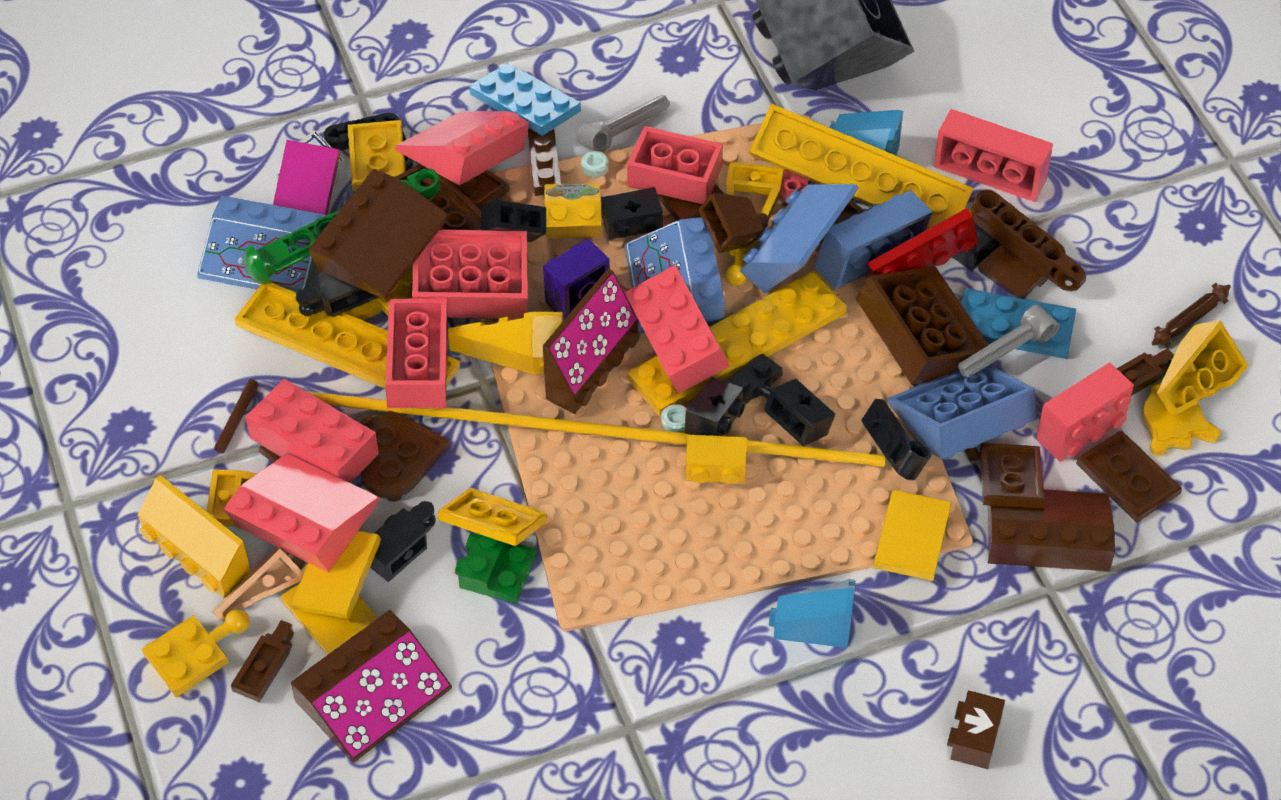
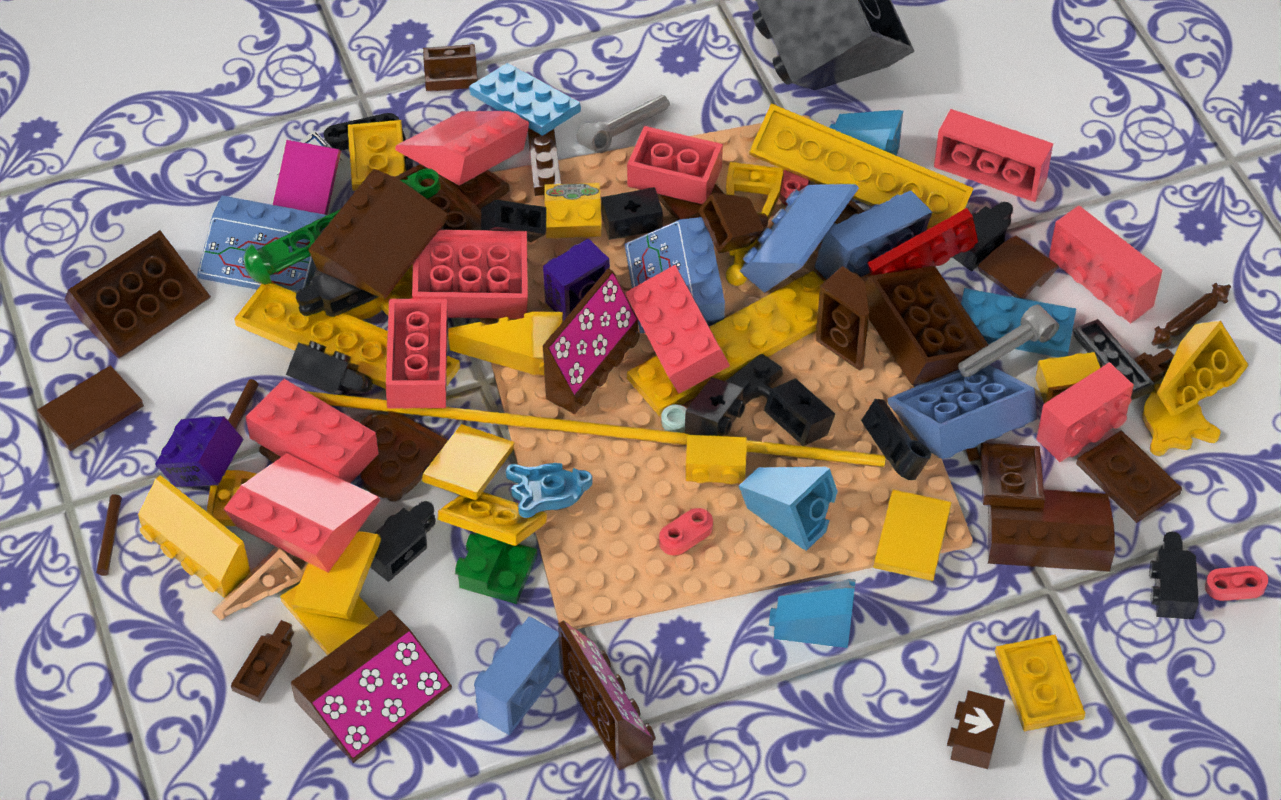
yellow plate [141,609,250,698] -> none
light aqua tile [581,151,609,178] -> none
reddish brown piece [970,189,1087,291] -> none
none -> reddish brown tile [37,365,144,451]
none -> reddish brown slope [64,230,211,359]
none -> reddish brown bar [96,494,122,576]
none -> dark purple brick [155,416,244,487]
none -> black hinge [286,340,373,395]
none -> yellow tile [422,424,514,500]
none -> reddish brown slope [423,44,478,91]
none -> medium blue brick [474,616,561,736]
none -> dark azure tile [506,463,593,518]
none -> reddish brown slope [558,620,656,770]
none -> coral plate [659,508,713,556]
none -> dark azure slope [738,467,838,551]
none -> reddish brown slope [816,266,869,371]
none -> yellow tile [995,634,1086,732]
none -> yellow brick [1035,352,1100,404]
none -> coral brick [1049,205,1163,324]
none -> black tile [1073,319,1155,400]
none -> black hinge [1149,531,1199,619]
none -> coral plate [1205,566,1268,601]

